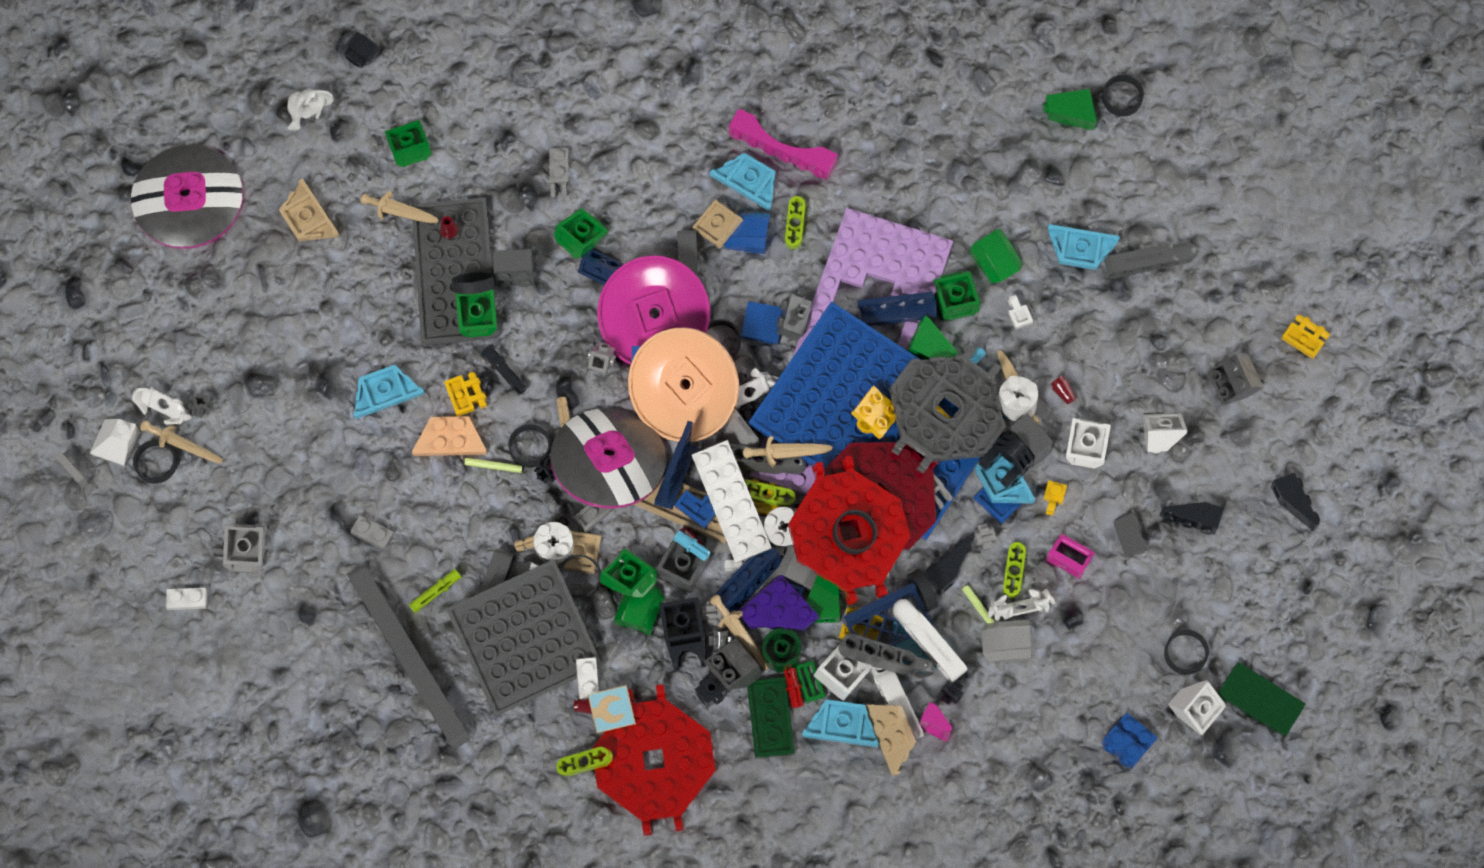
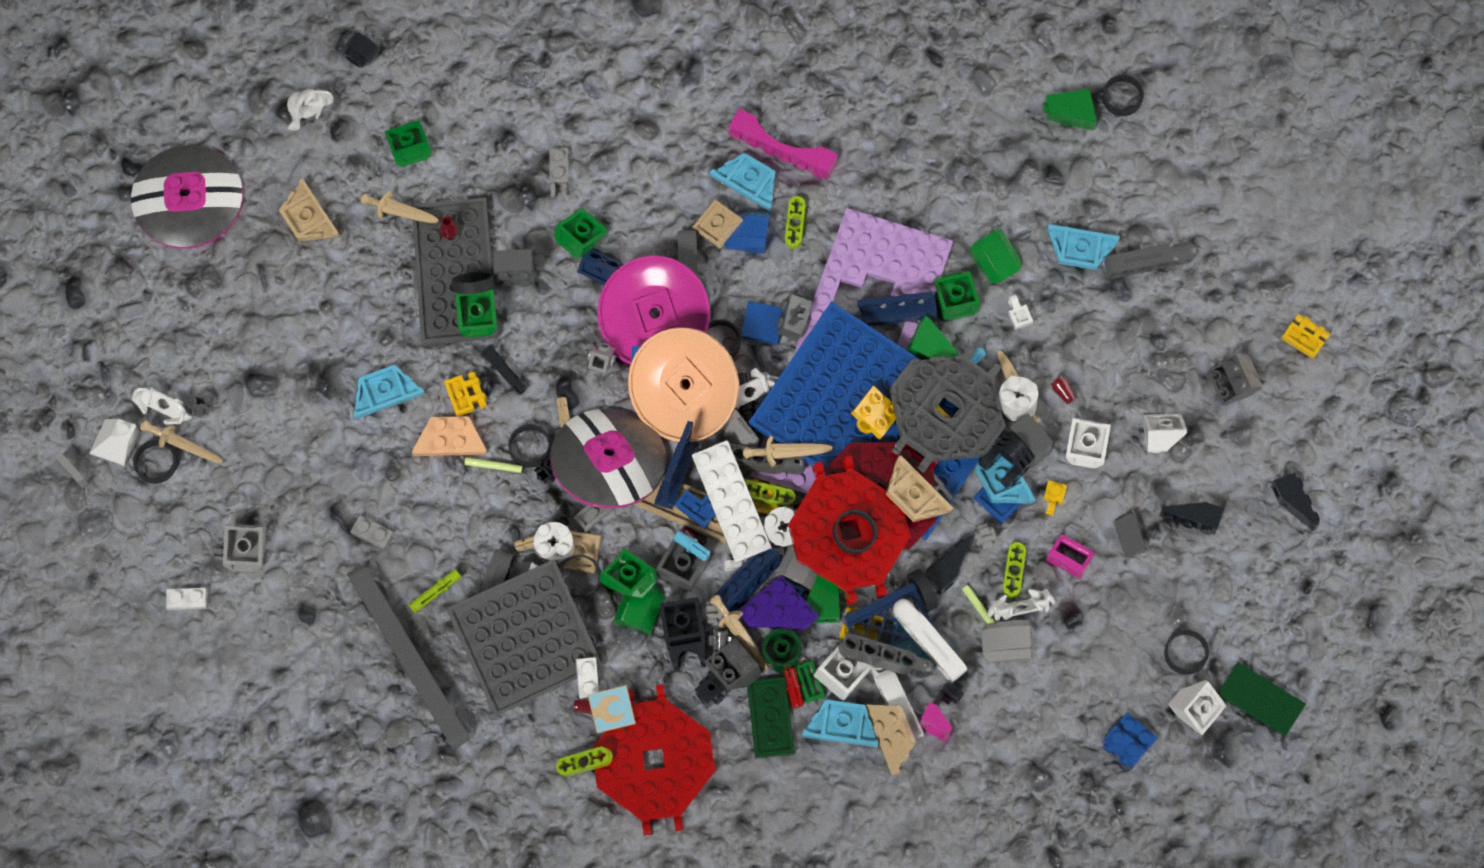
none -> tan wing [886,455,953,522]

